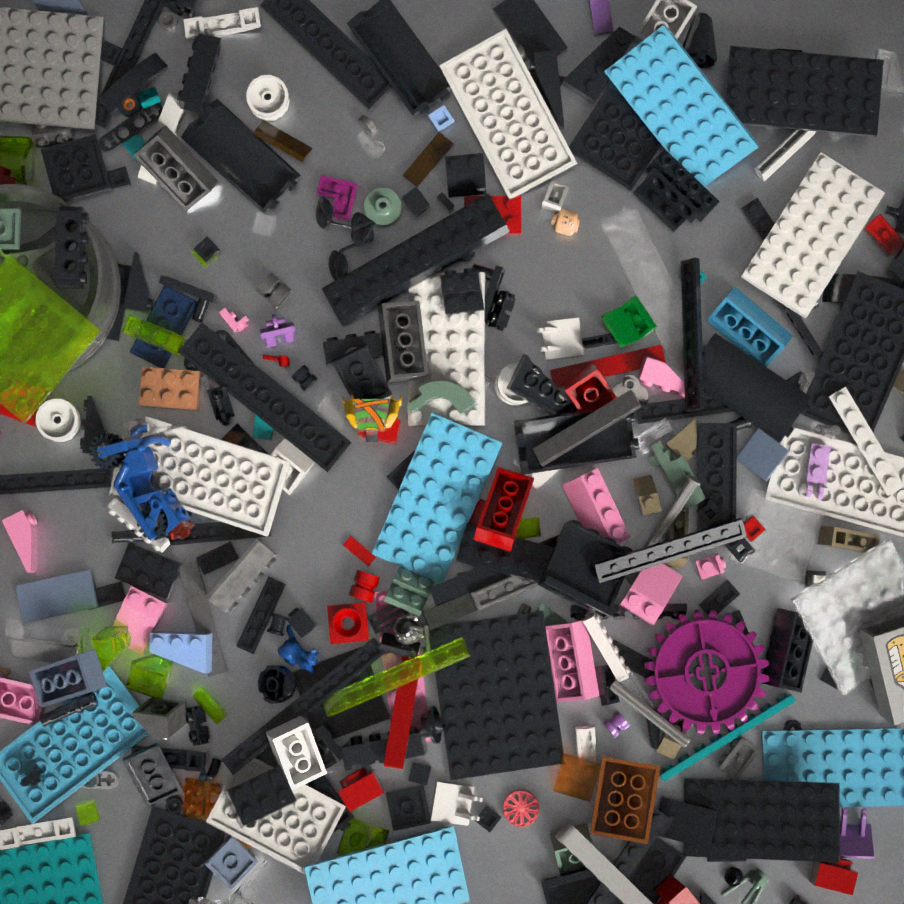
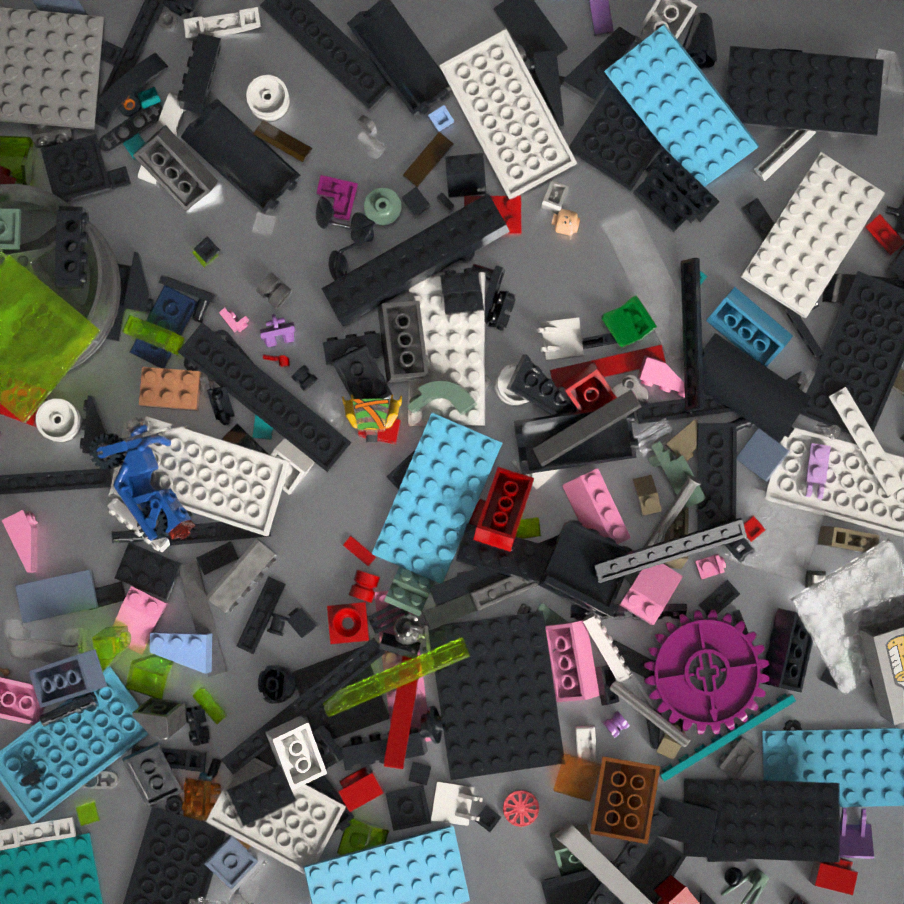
blue animal [278,625,319,674] -> none

